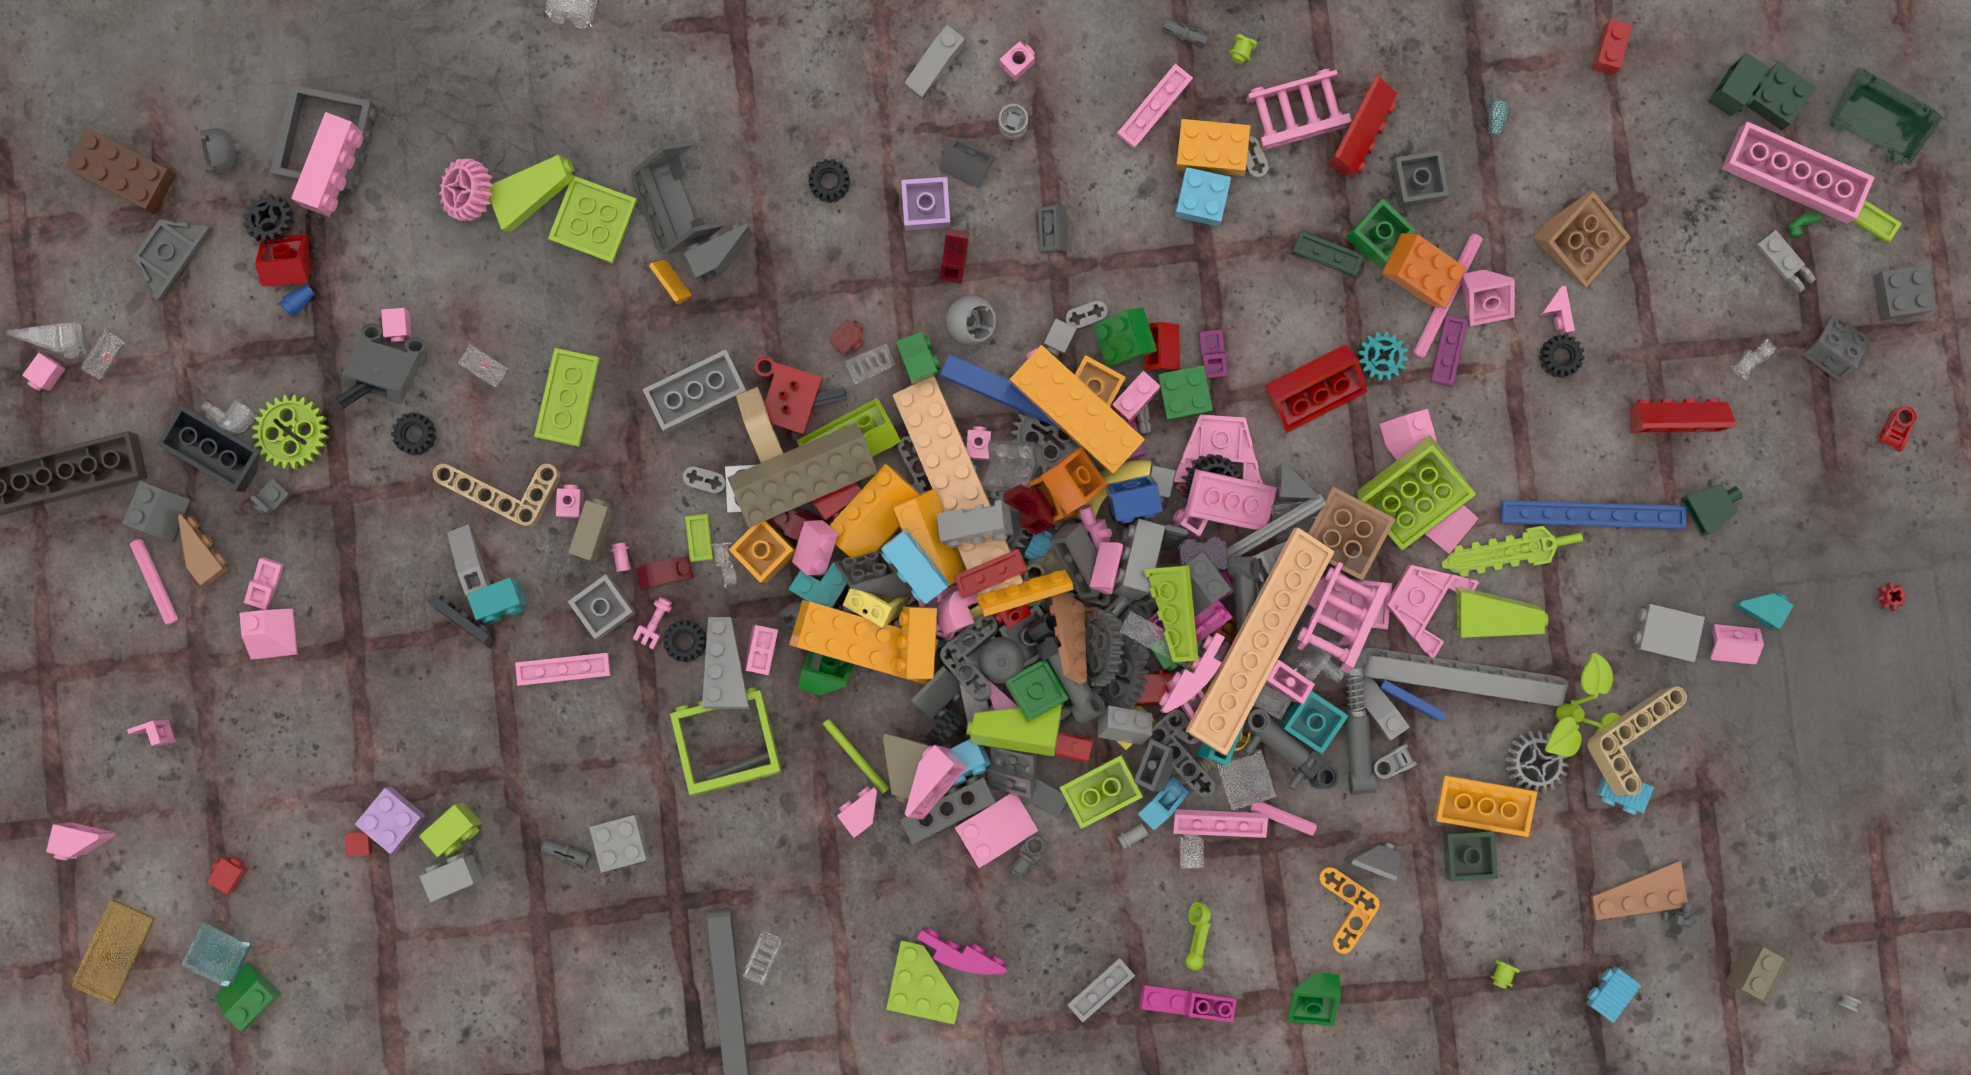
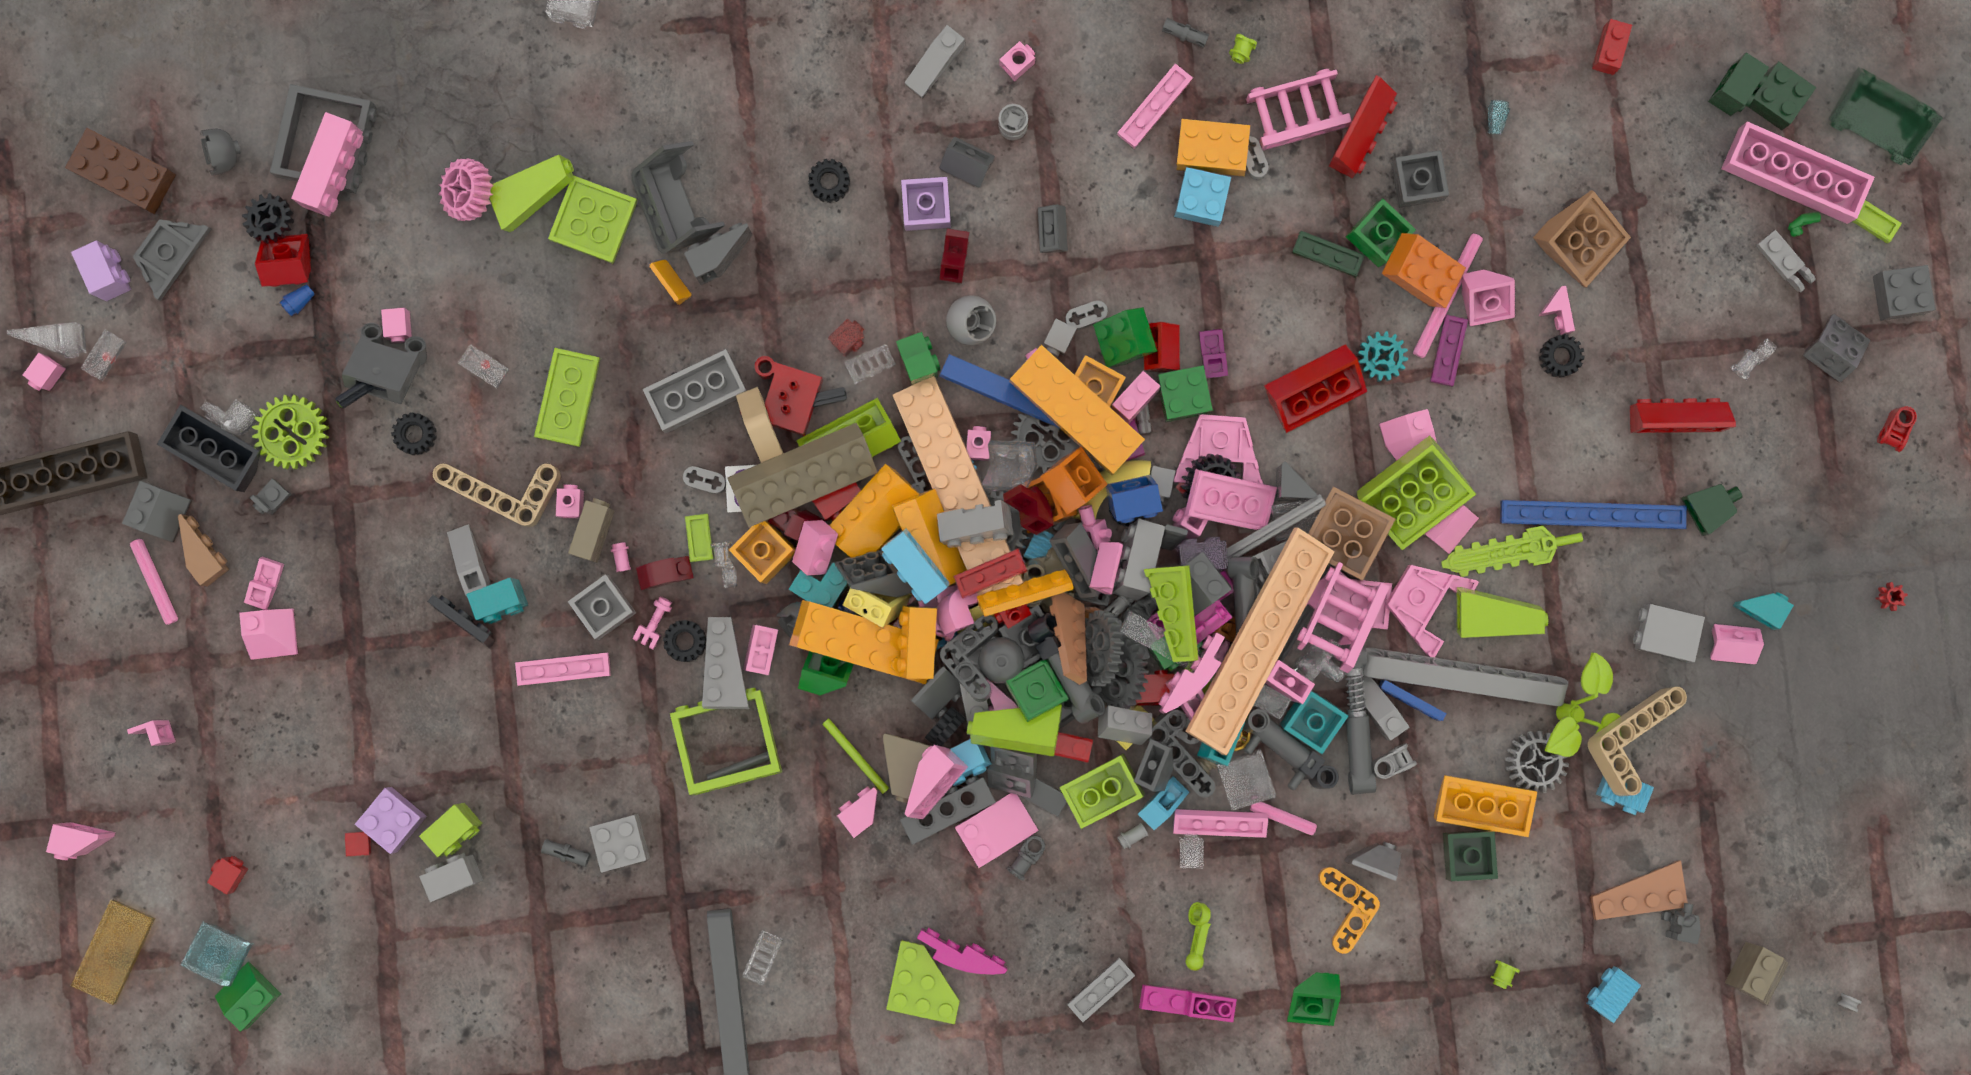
none -> lavender brick [71,240,131,301]

